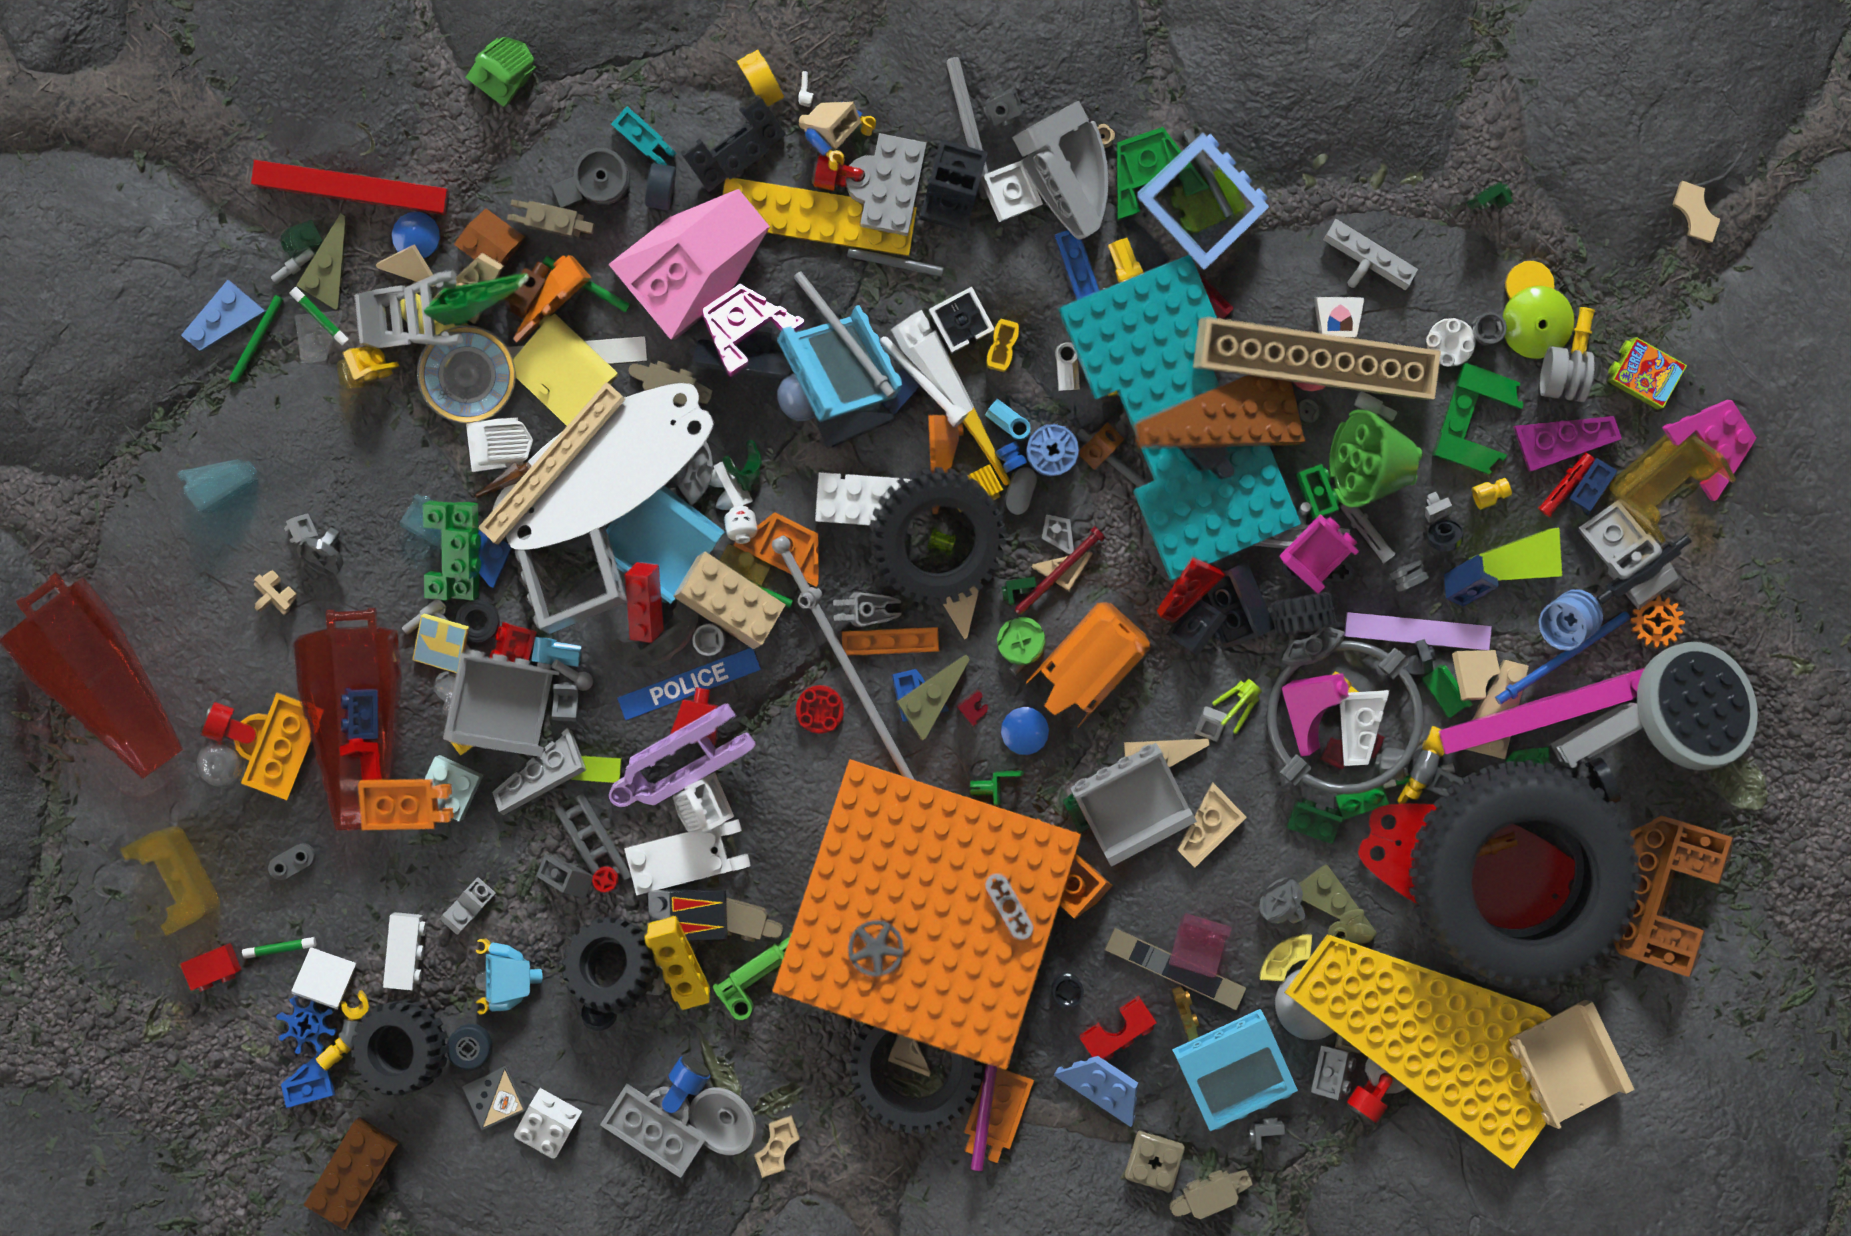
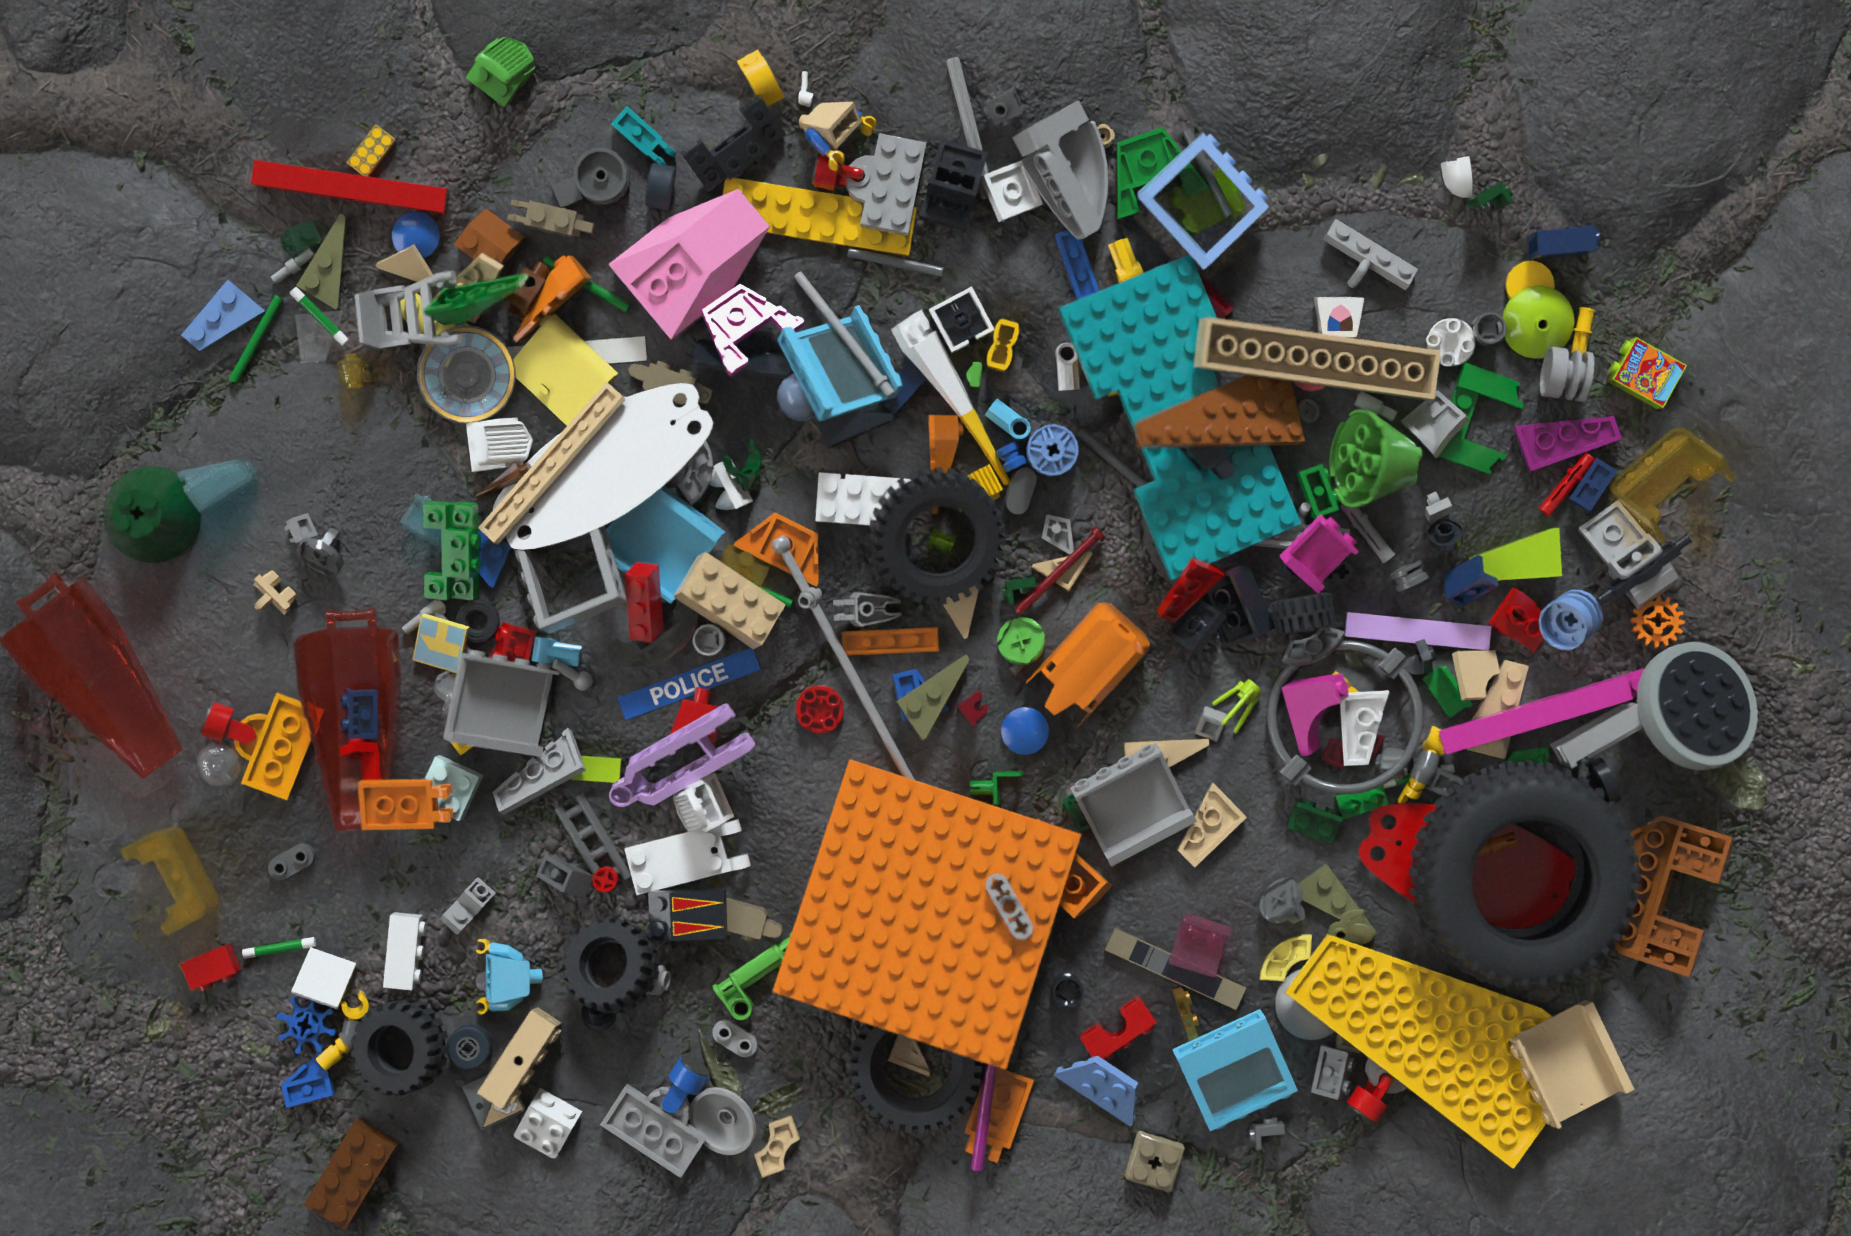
yellow bracket [343,346,399,381] -> none
dark grey bracket [552,682,579,722] -> none
yellow brick [645,916,710,1010] -> none
white head [724,506,758,544] -> none
dark grey wheel [848,920,904,976] -> none
white piece [880,337,968,427] -> none
dark orange bracket [1078,422,1124,470] -> none
dark tan hinge [1169,1170,1252,1219] -> none
yellow piece [1471,478,1512,510] -> none
blue bar [1495,611,1630,705] -> none
dark pink wing [1662,400,1757,501] -> none
tan tile [1672,181,1720,243] -> none
none -> dark green cone [103,466,201,563]
none -> yellow tile [346,125,396,177]
none -> tan brick [477,1007,562,1109]
none -> light grey plate [713,1019,758,1057]
none -> bright green tile [966,362,982,388]
none -> light grey plate [1401,390,1469,459]
none -> white brick [1441,156,1473,198]
none -> red piece [1487,587,1544,653]
none -> dark blue brick [1526,225,1600,261]

